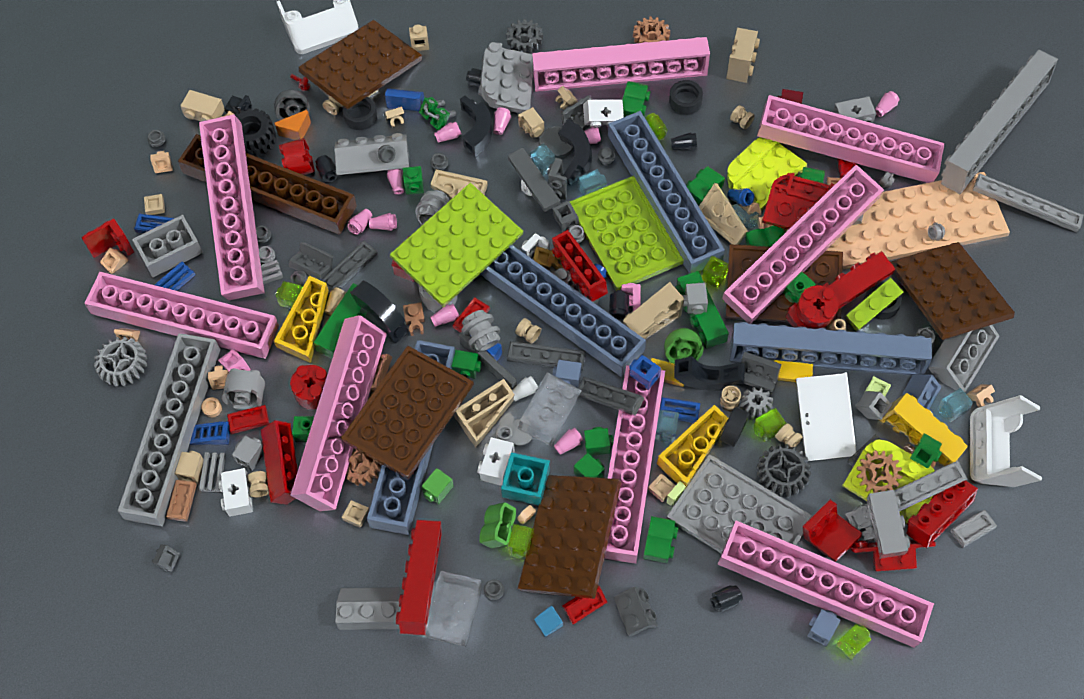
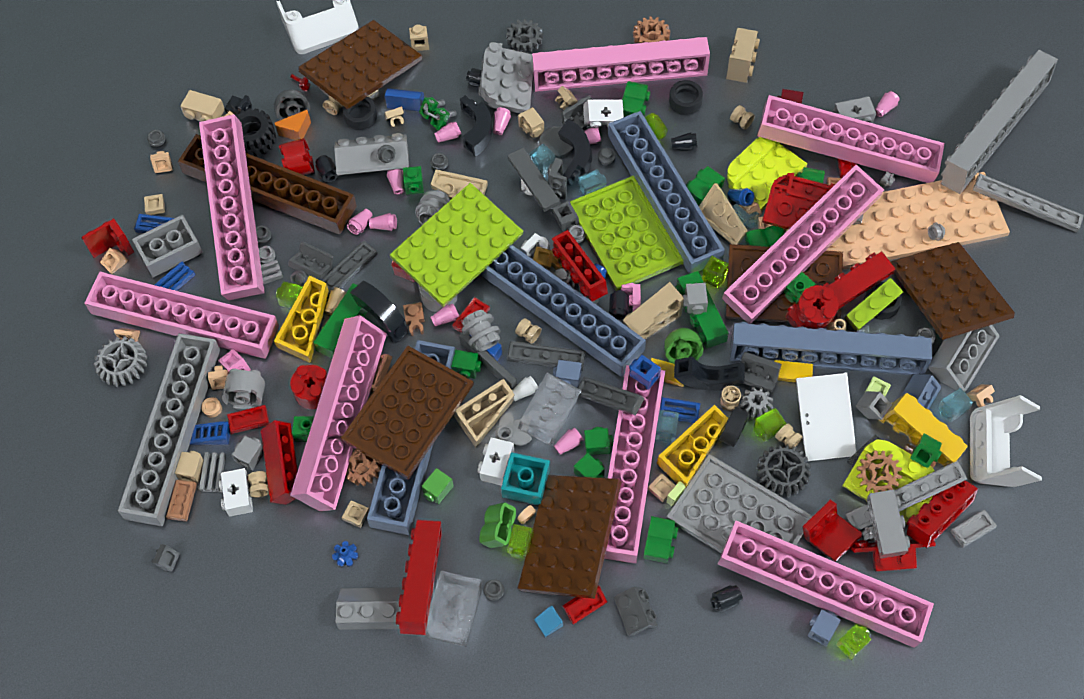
none -> blue plant [332,541,358,567]

